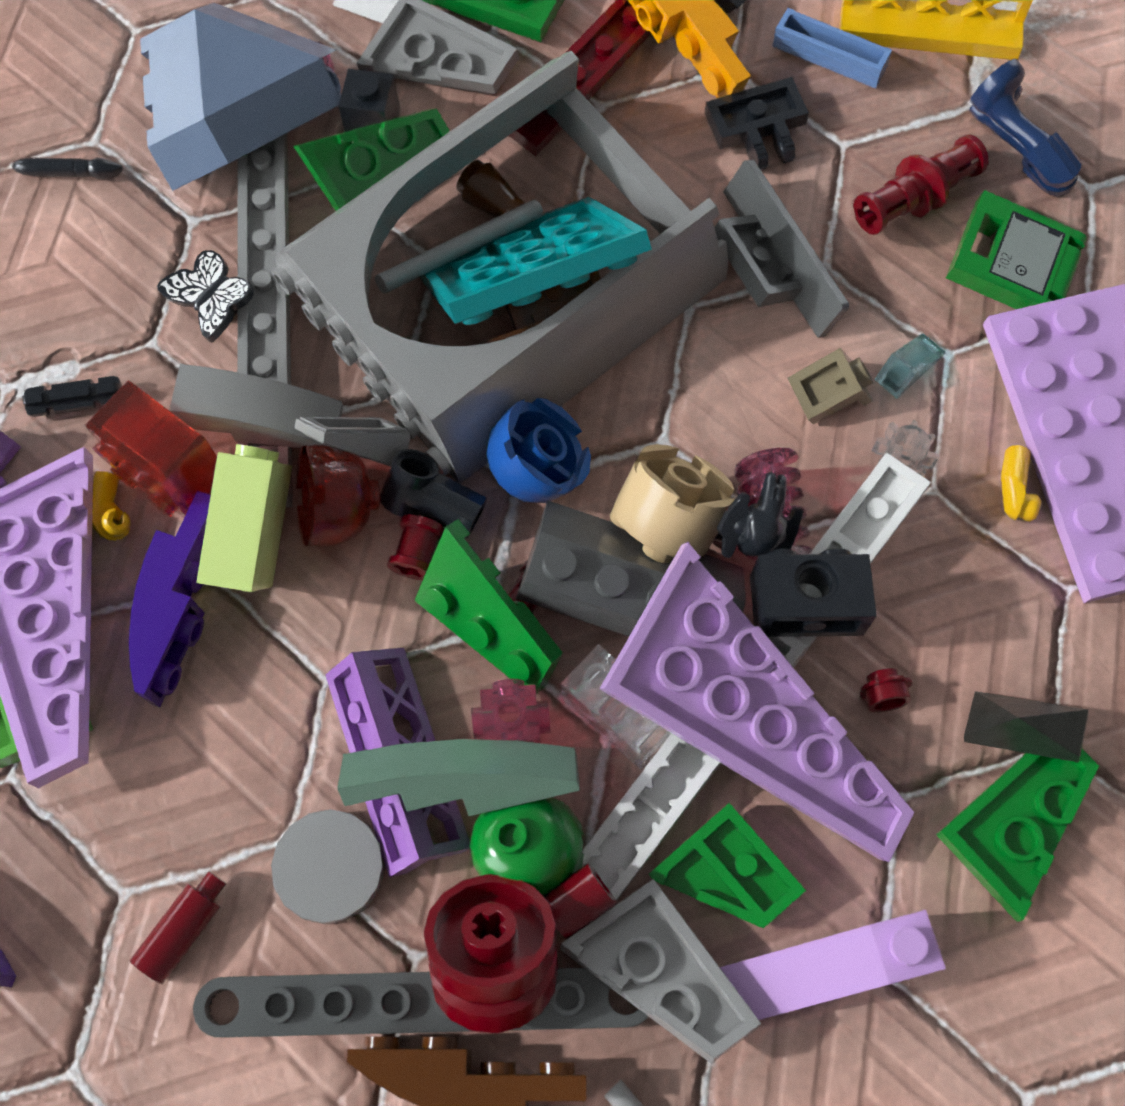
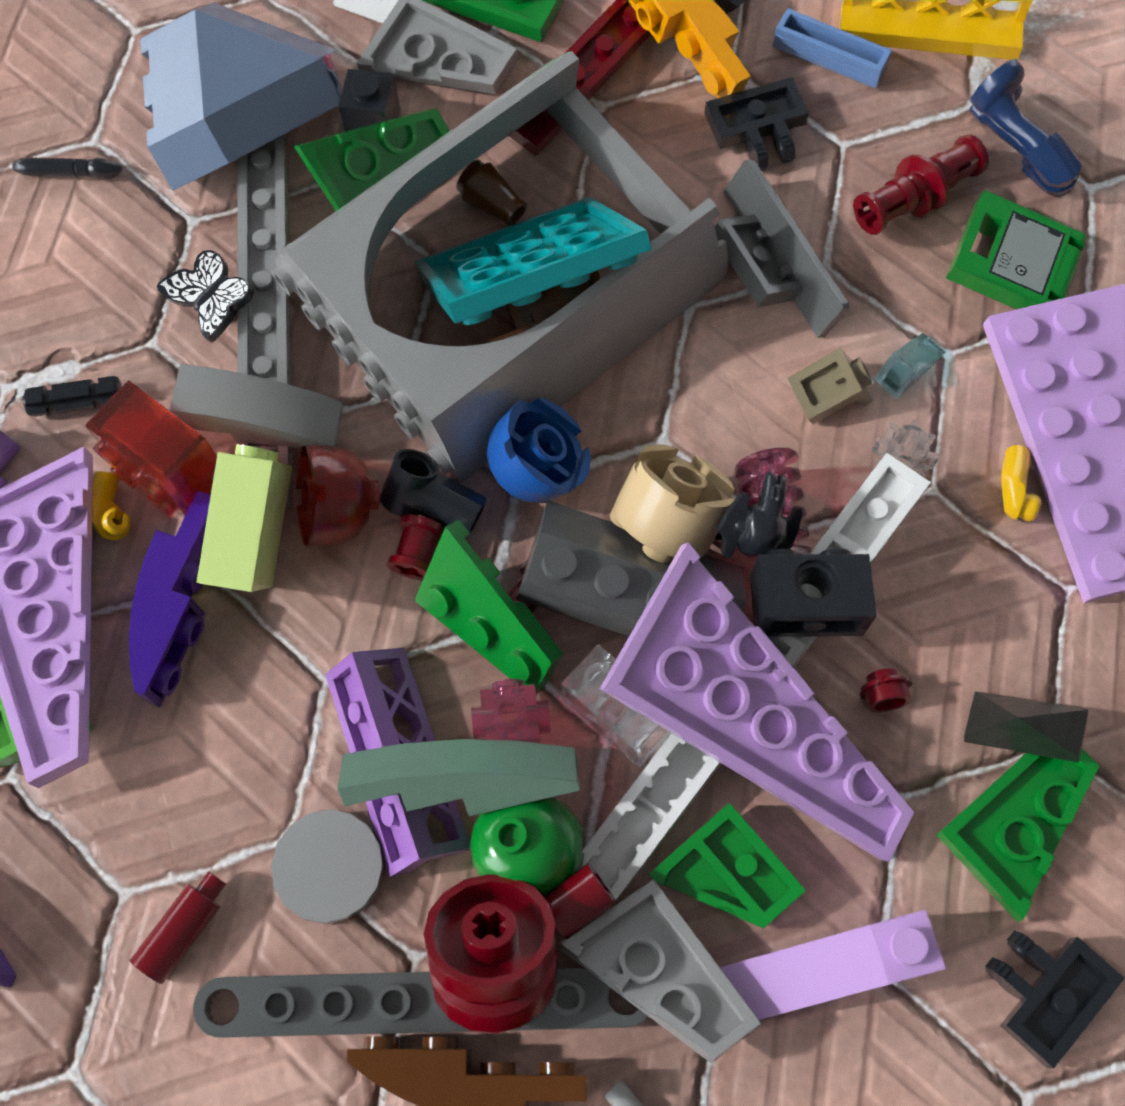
light grey slope [295,416,411,467] -> none
light grey bar [375,199,543,294] -> none
none -> black hinge [985,930,1125,1069]

